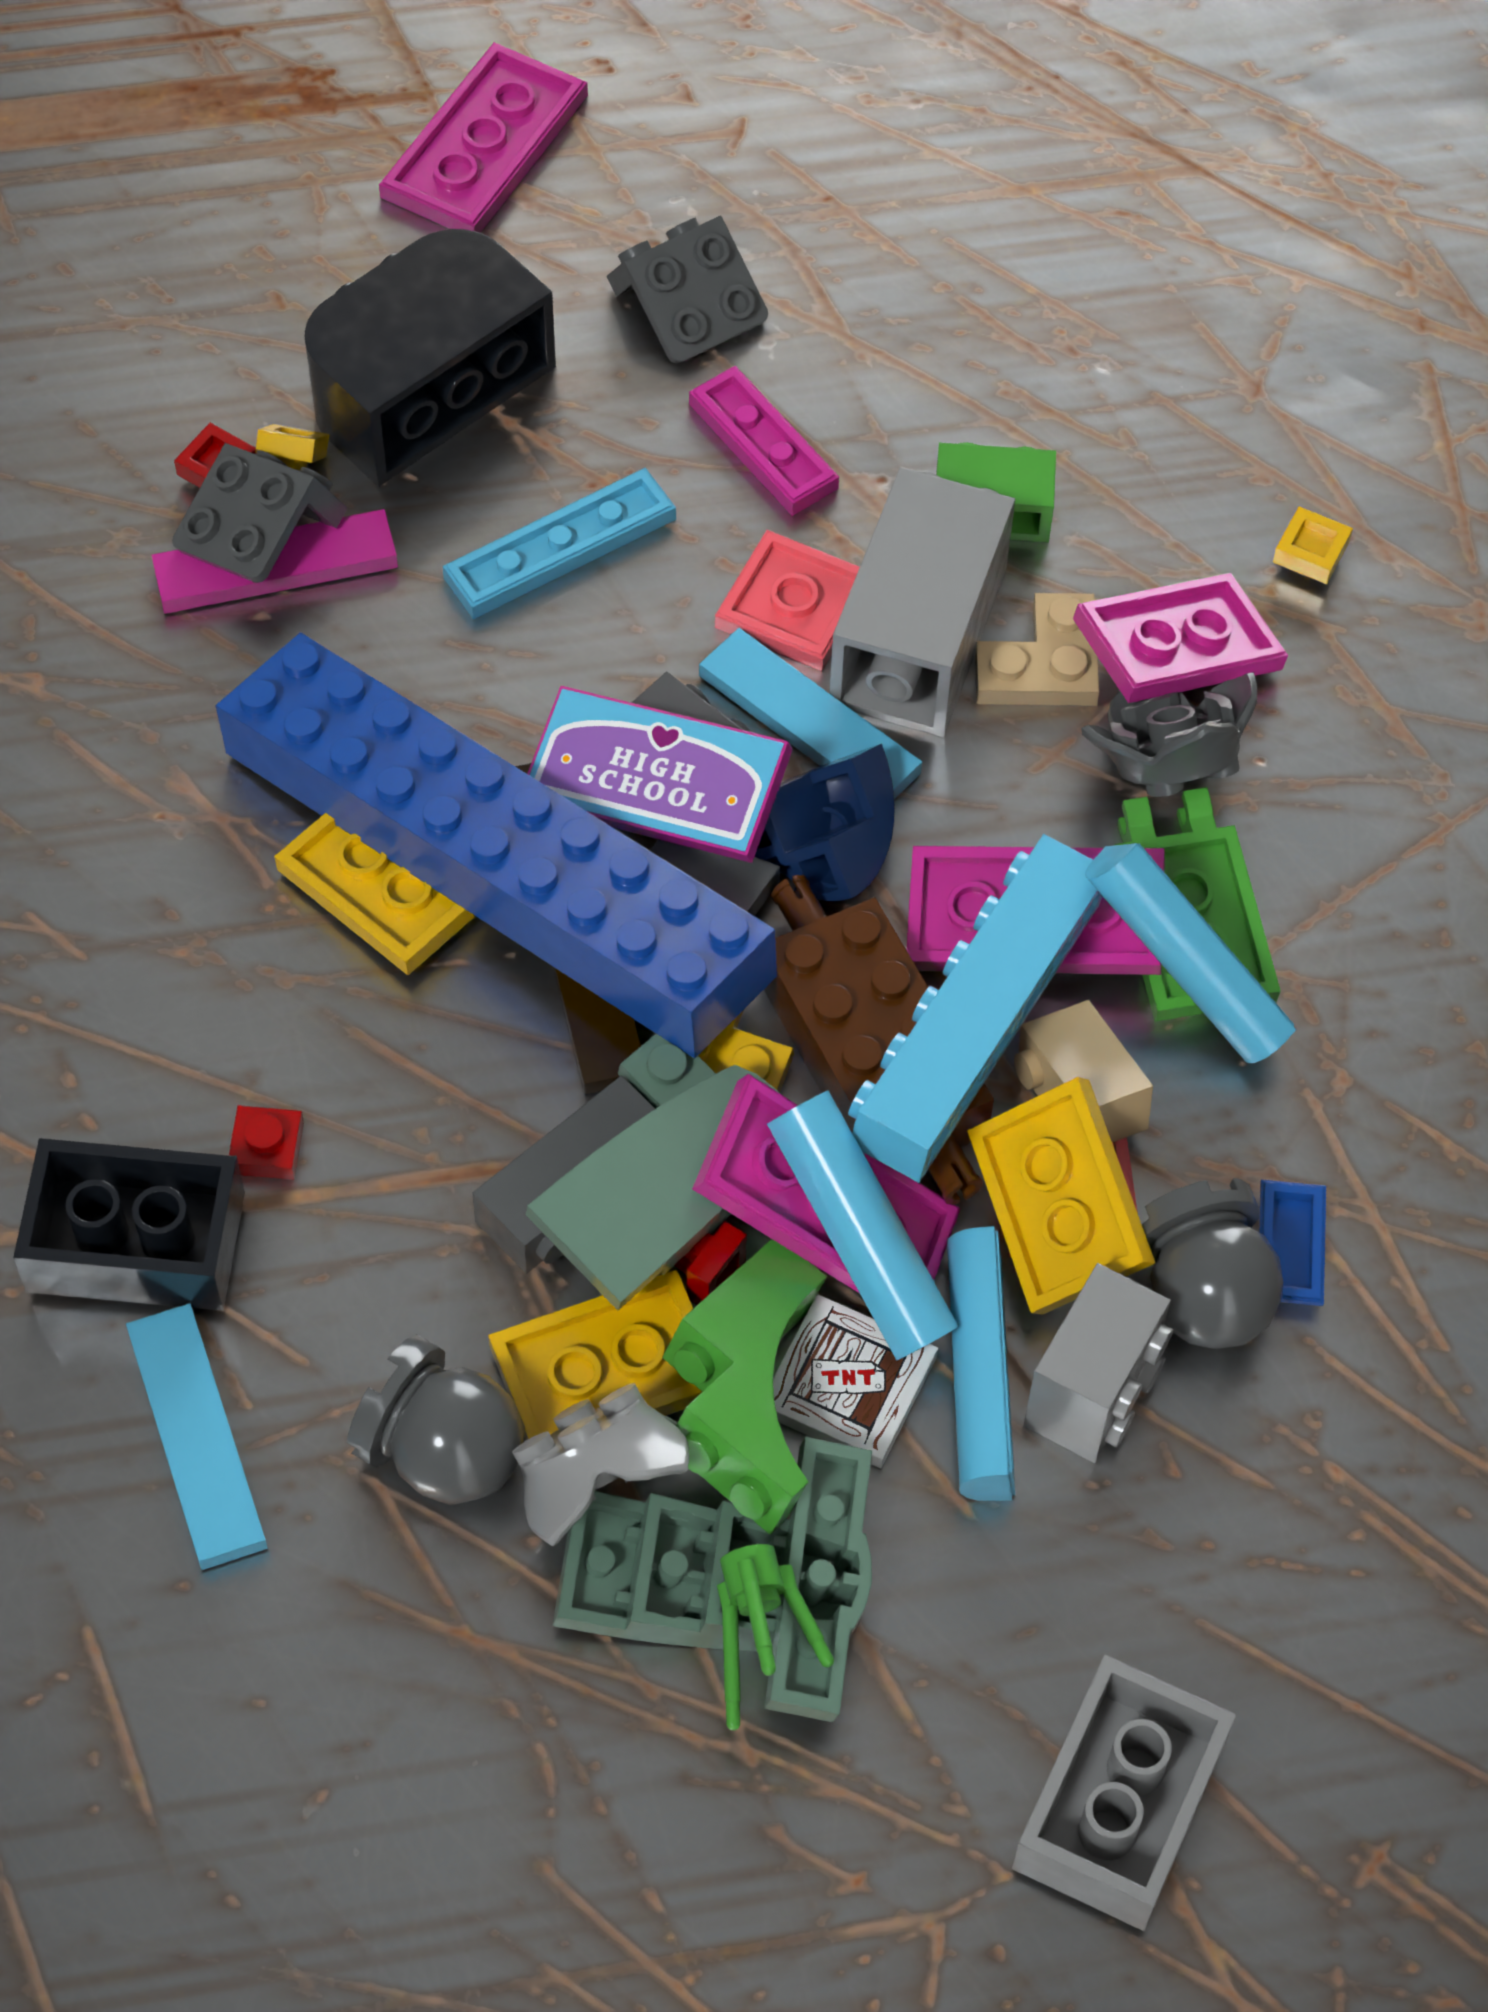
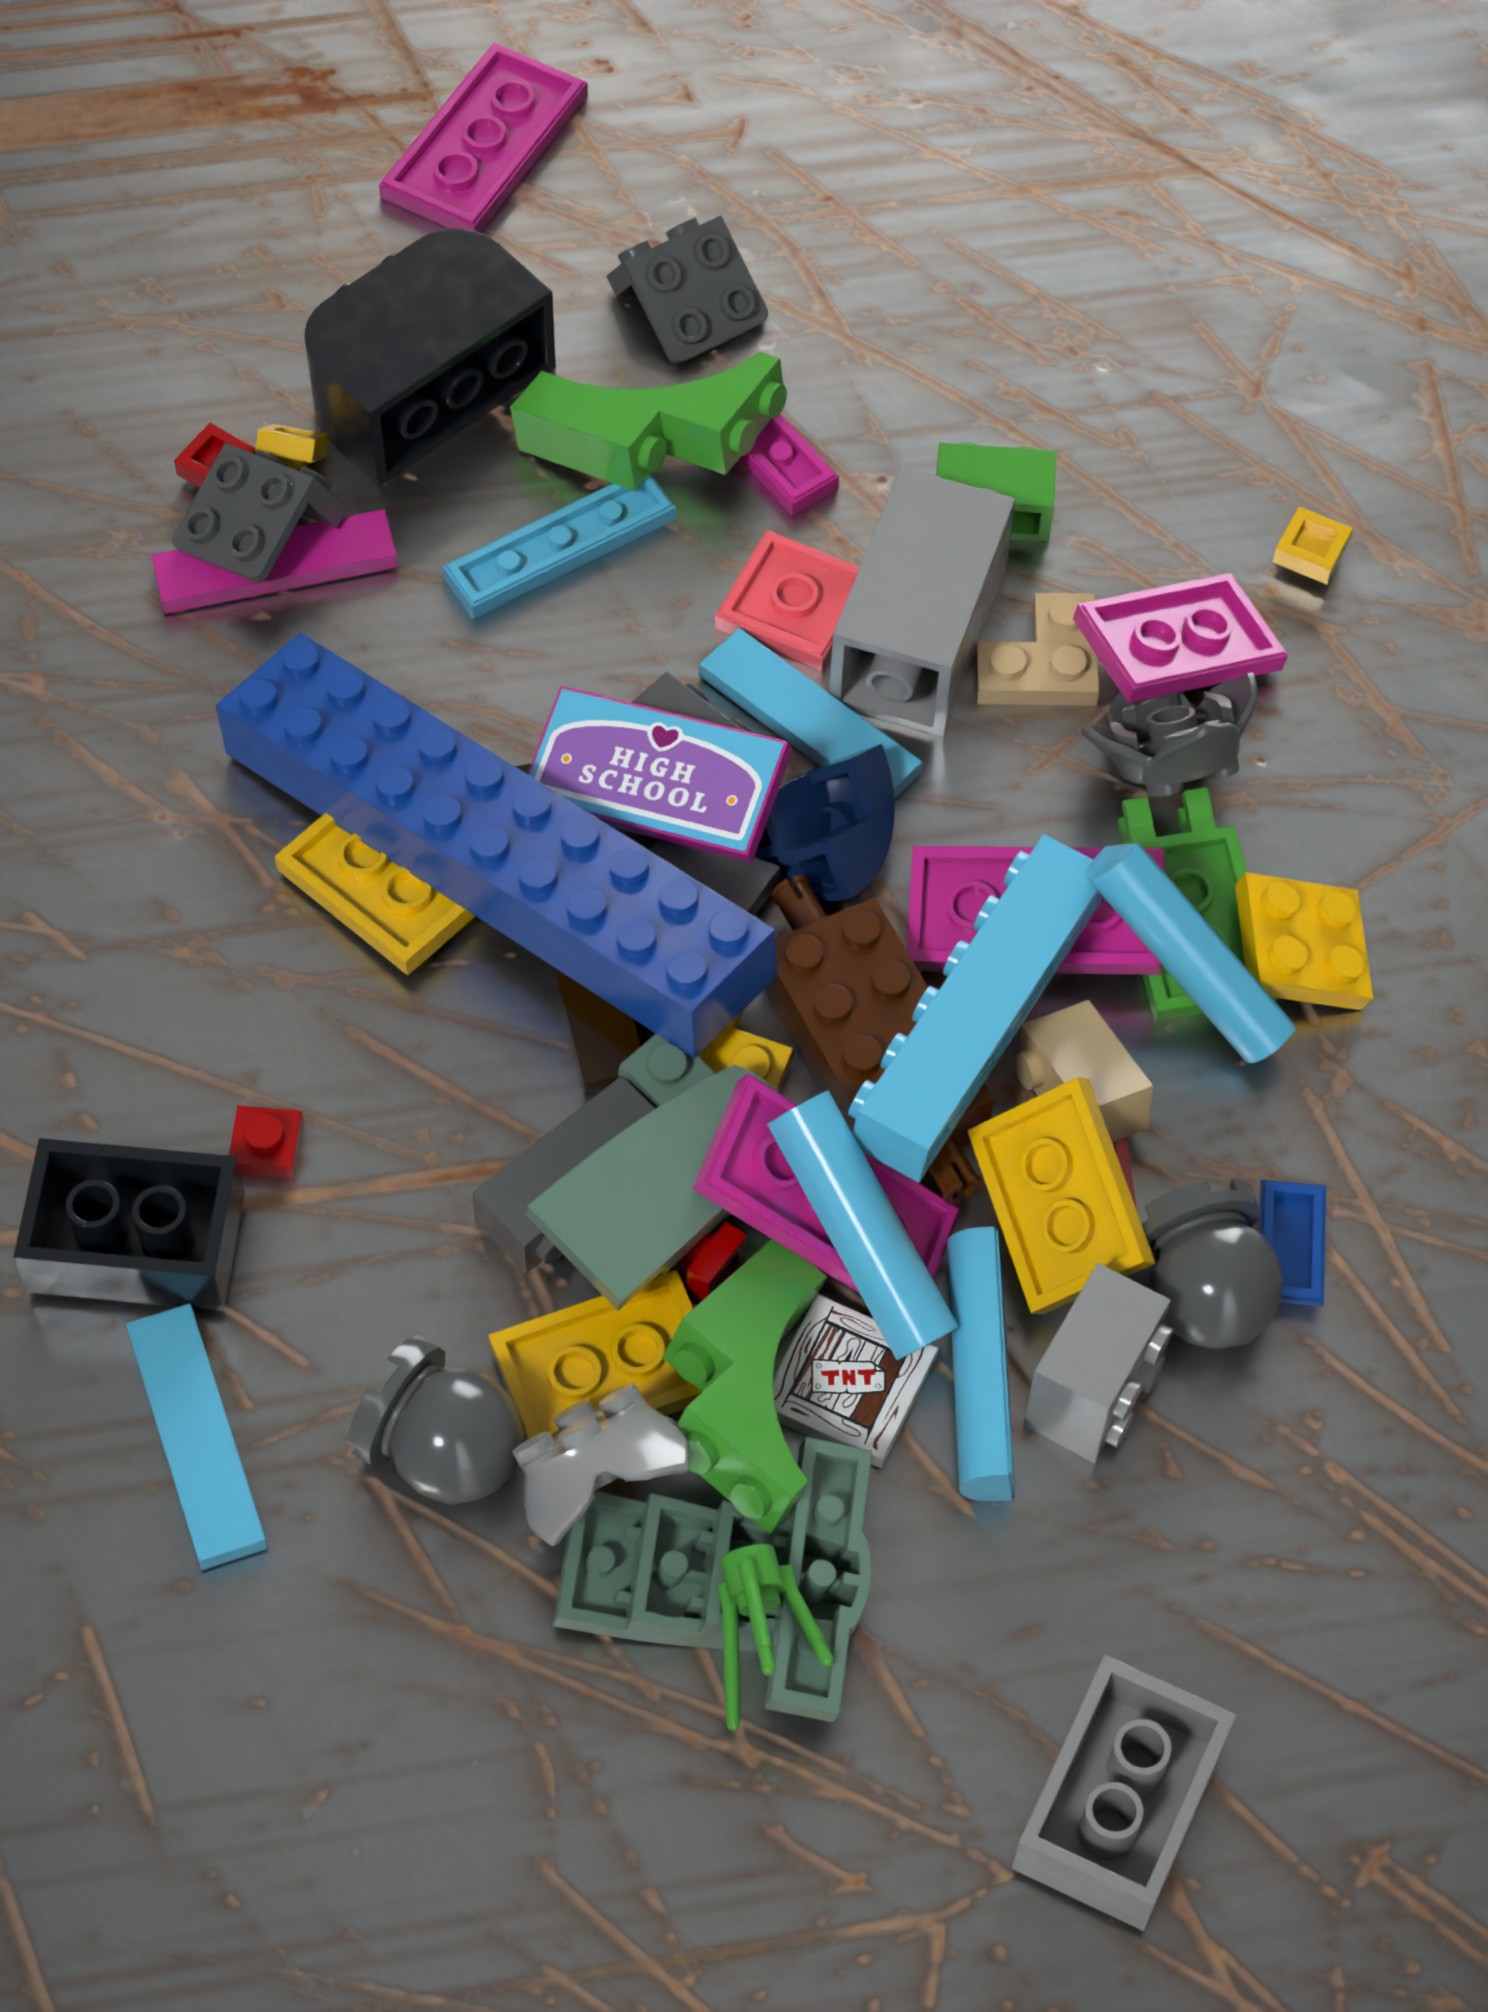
none -> bright green arch [510,352,787,491]
none -> yellow plate [1235,872,1374,1011]

